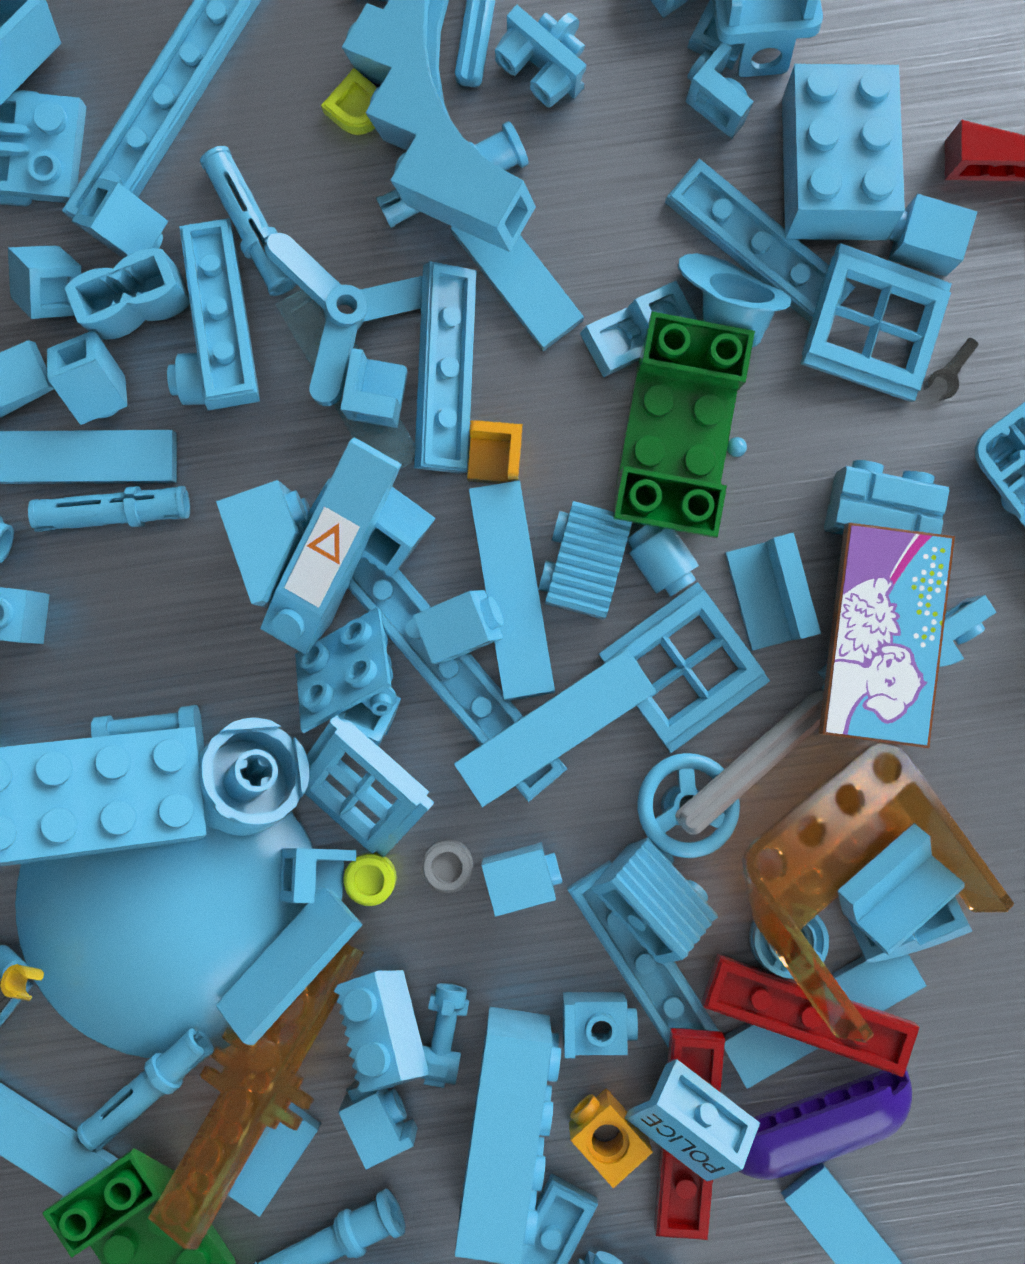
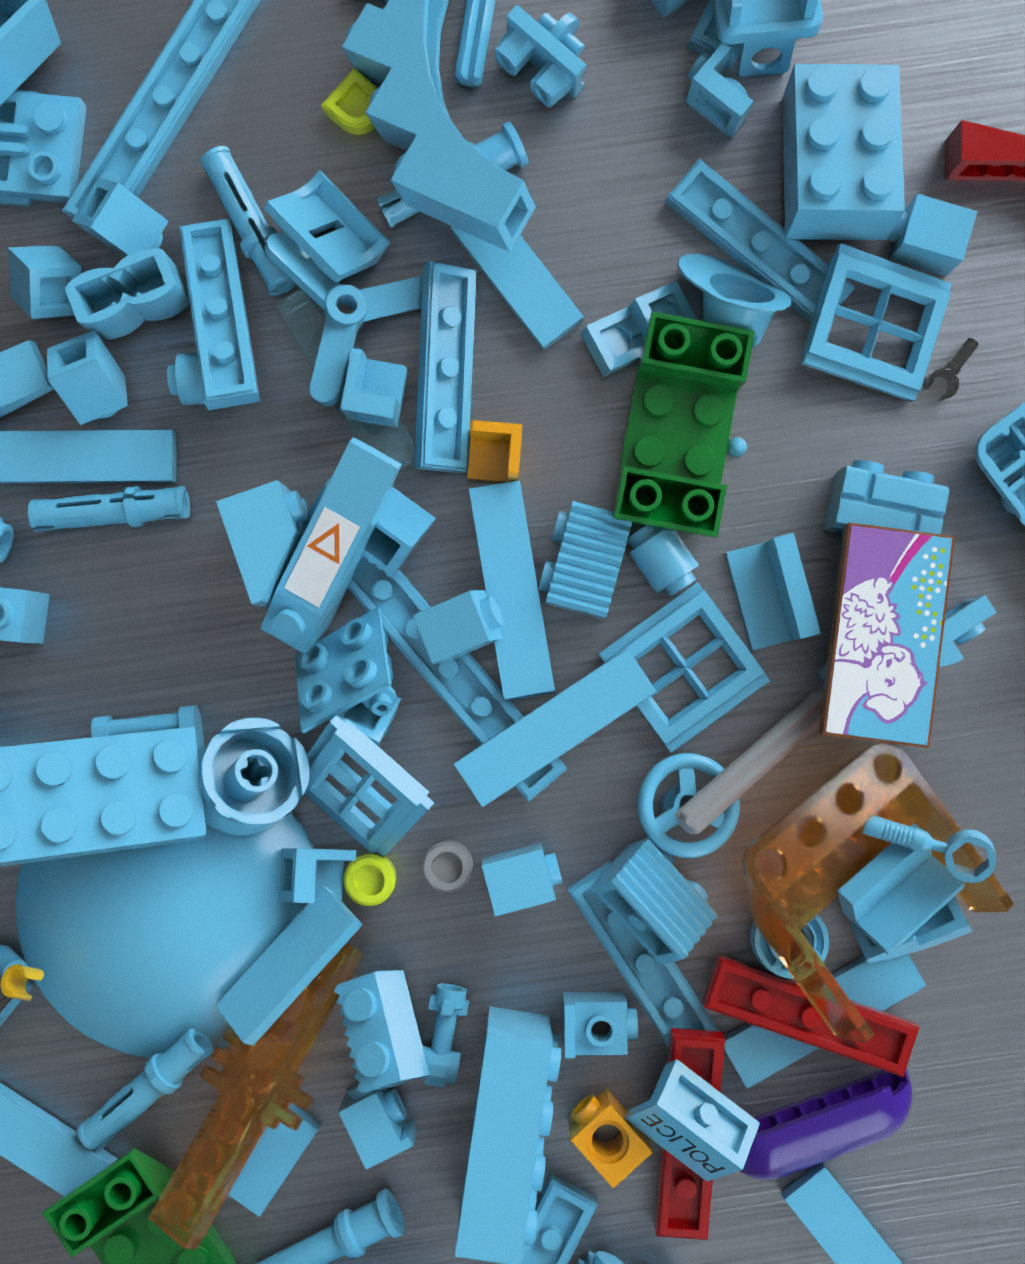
none -> medium azure piece [264,170,390,282]
none -> medium azure piece [862,813,996,883]

